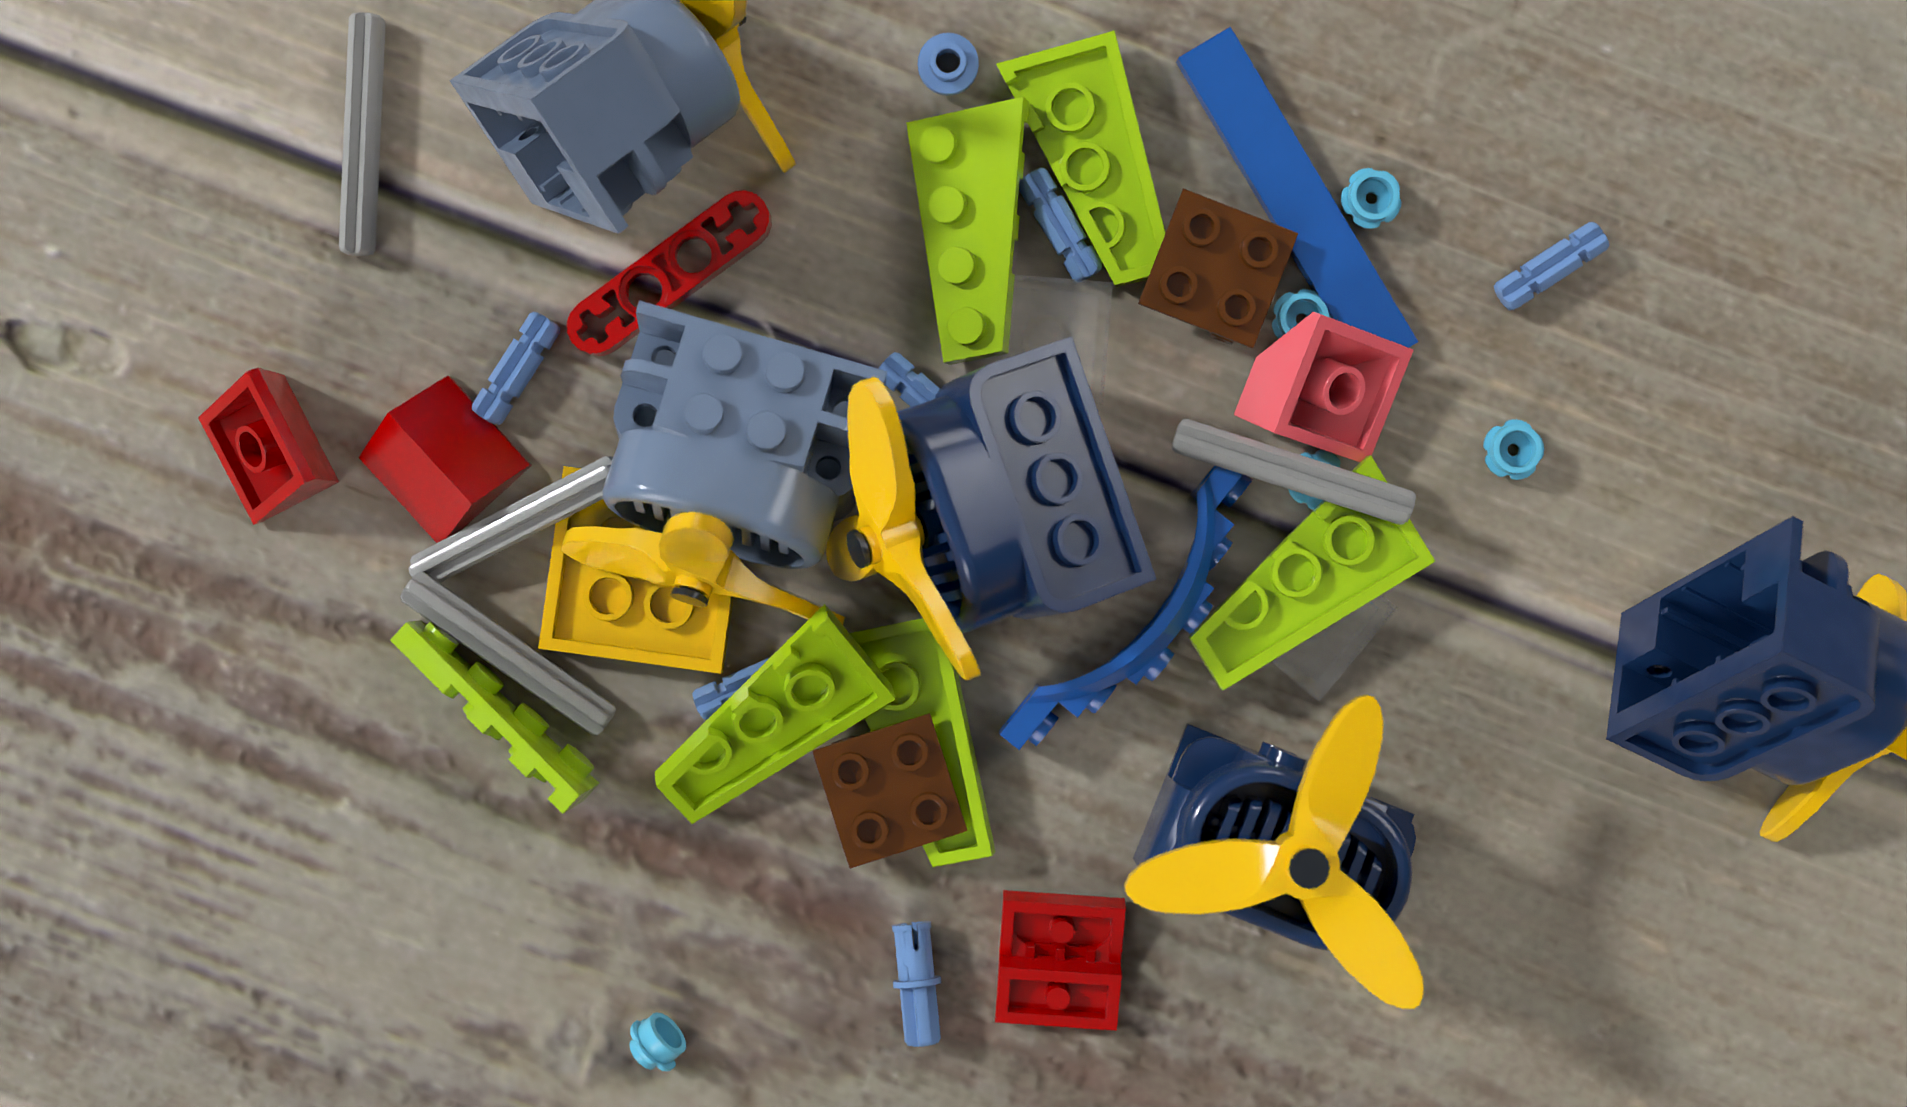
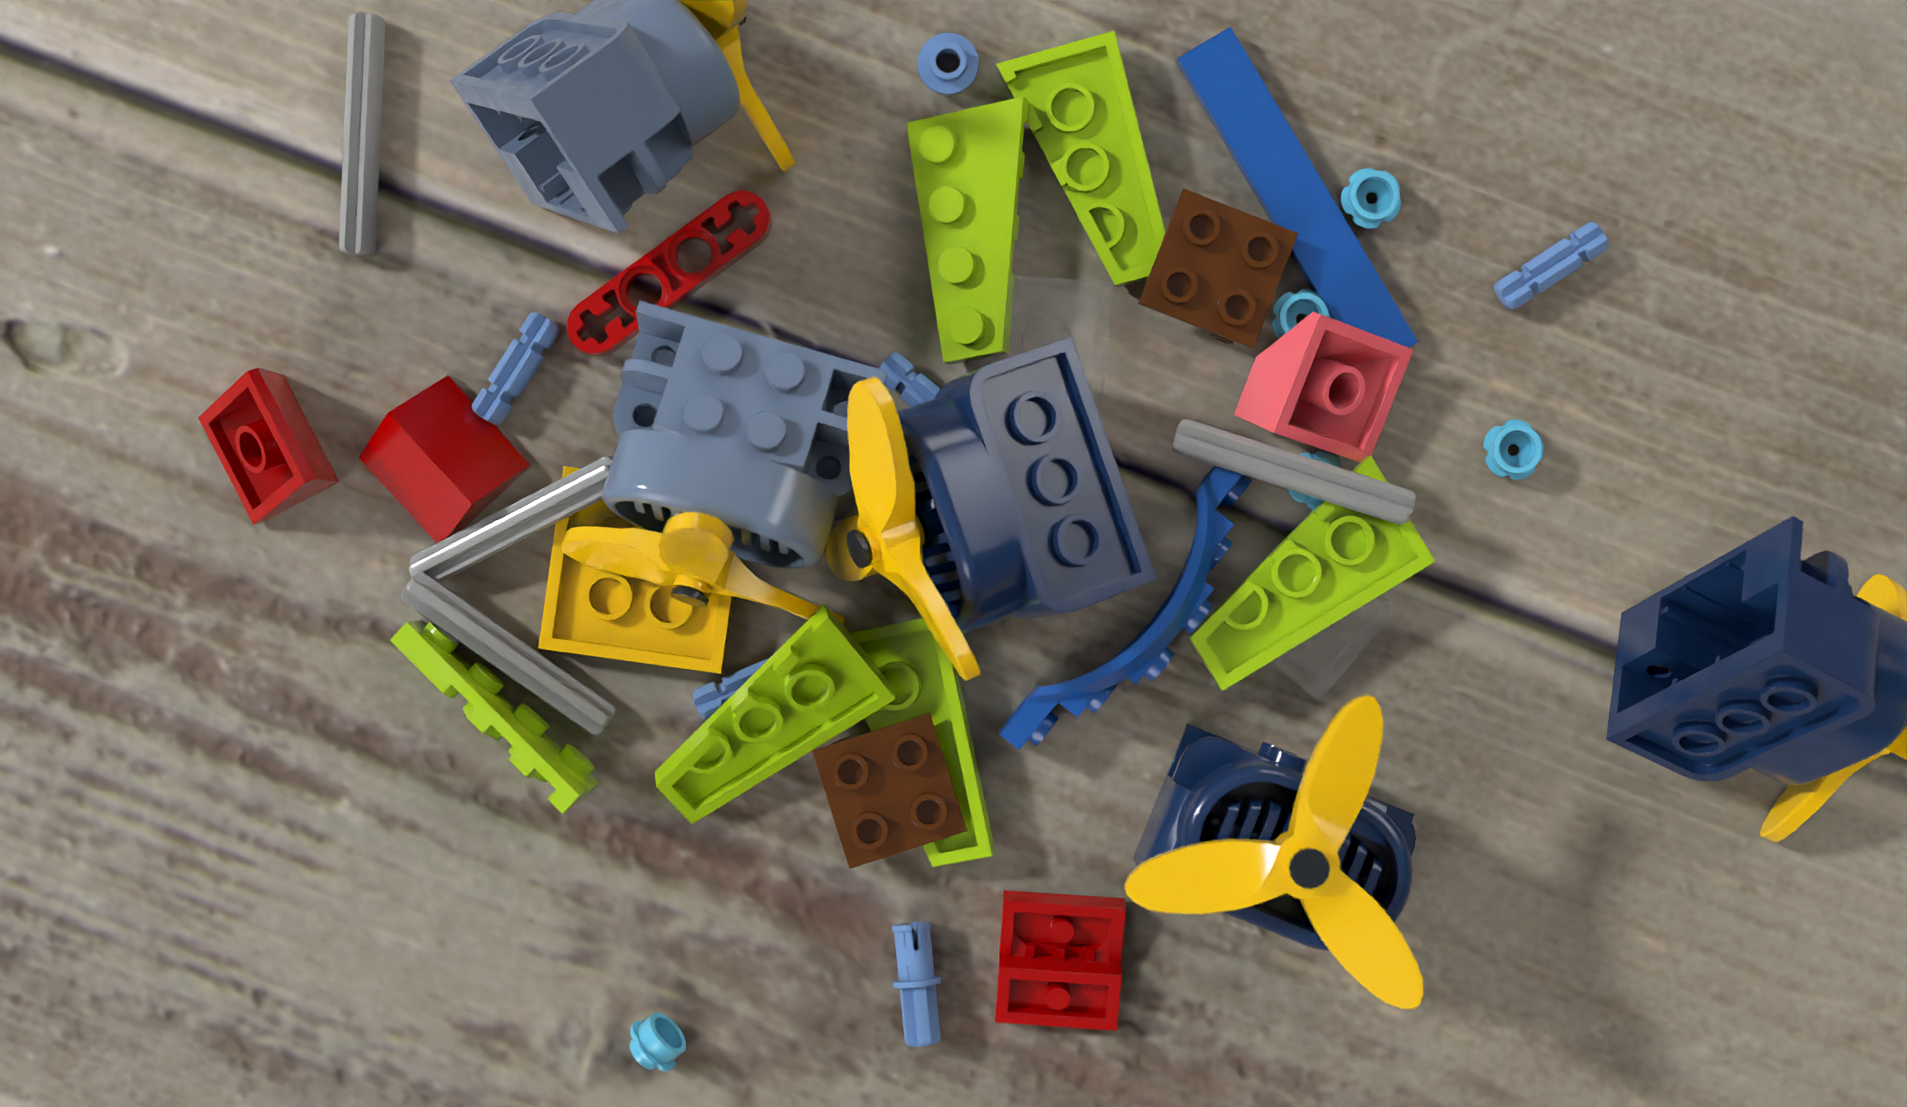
medium blue axle [1019,168,1103,283] -> none

